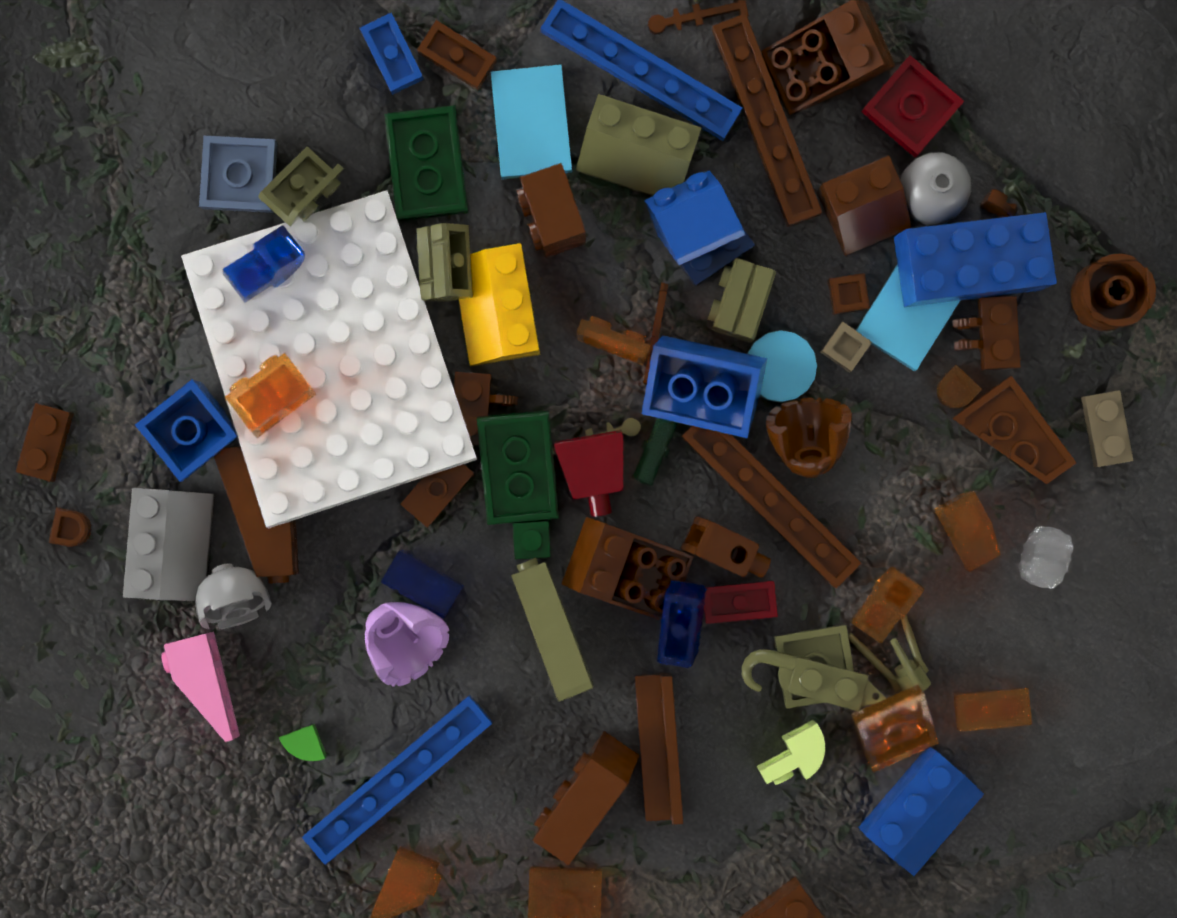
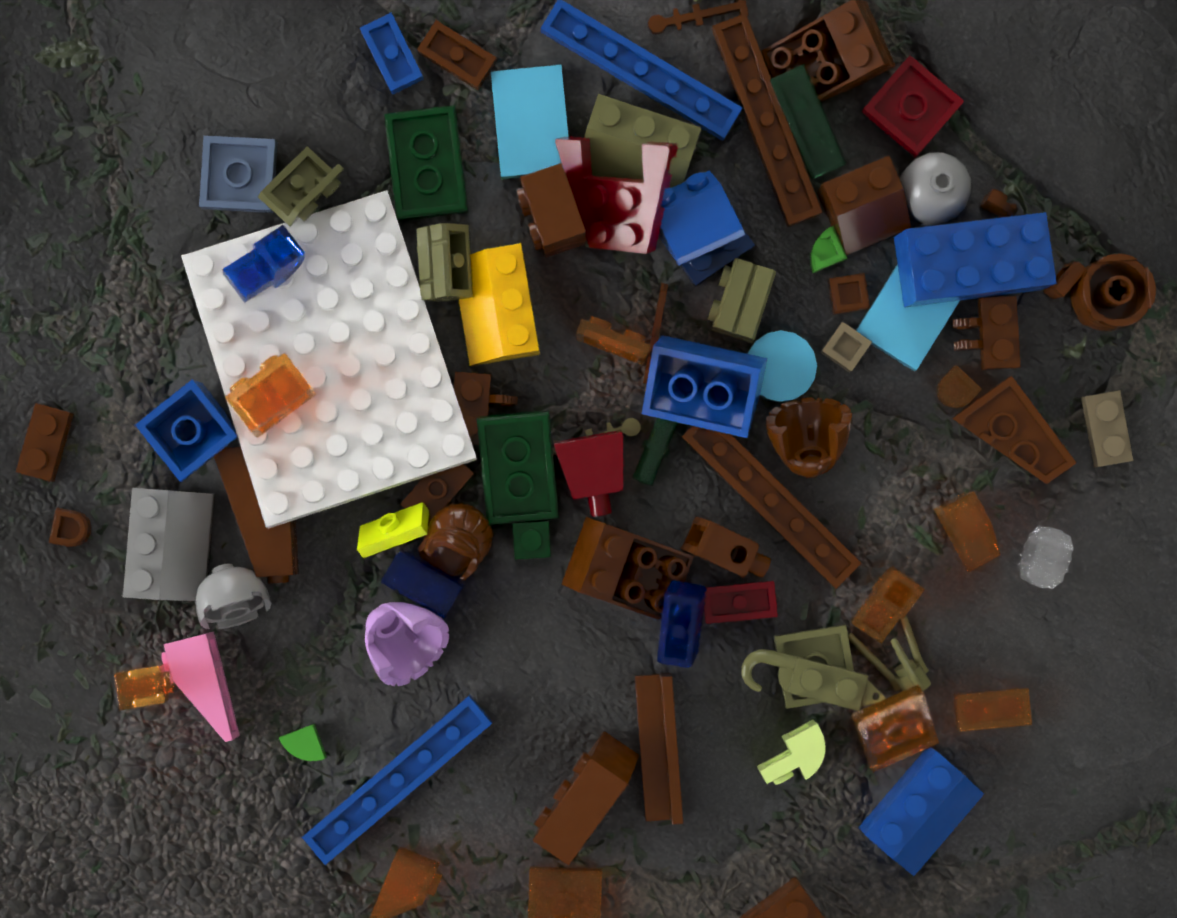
olive slope [511,558,593,702] -> none
none -> clear orange slope [114,664,174,710]
none -> neon yellow plate [357,502,429,558]
none -> reddish brown hair [418,503,493,581]
none -> dark red wing [555,137,678,254]
none -> clear green tile [770,64,847,179]
none -> bright green tile [810,225,847,273]
none -> reddish brown tile [1043,261,1086,299]

